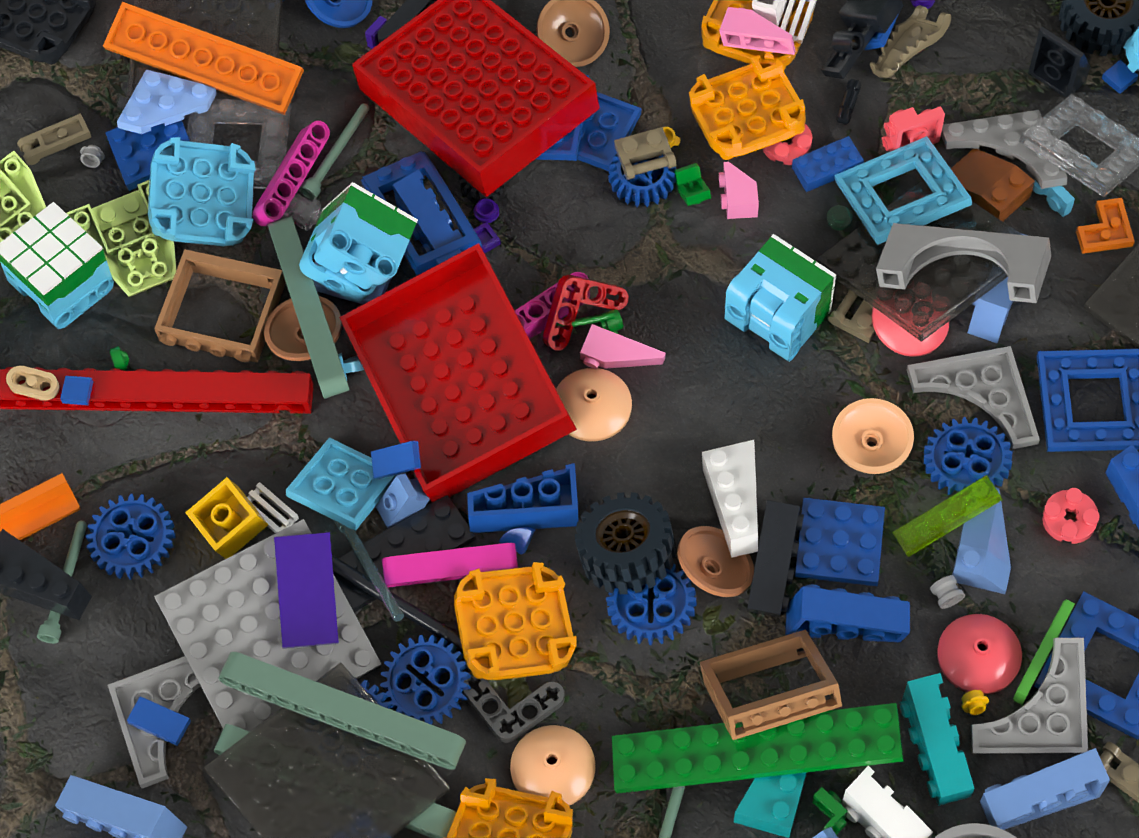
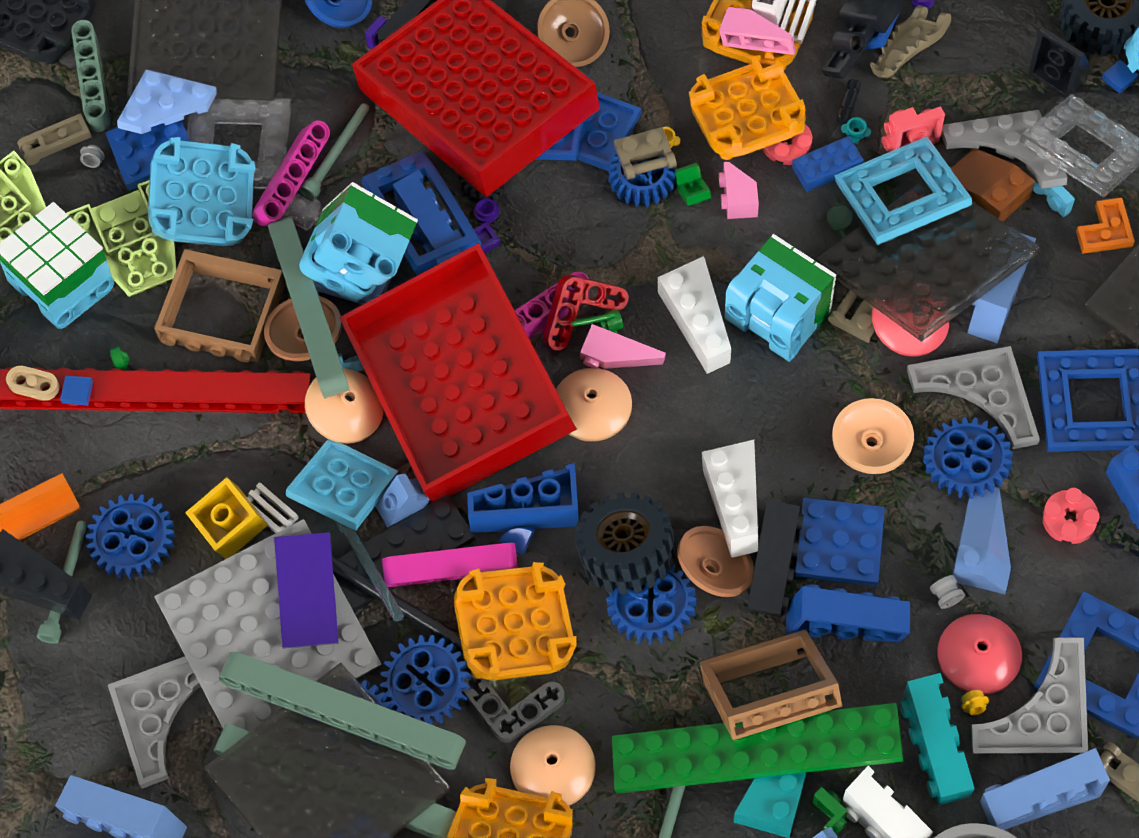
orange plate [103,2,304,115] -> none
blue tile [126,696,191,746] -> none
blue tile [371,441,421,479] -> none
light grey arch [876,223,1051,303] -> none
clear neon green plate [893,475,1003,557] -> none
bright green tile [1013,599,1075,706] -> none
none -> sand green beam [71,20,111,132]
none -> light nougat dish [305,368,384,444]
none -> white wedge [658,256,731,374]
none -> teal plate [841,117,871,144]

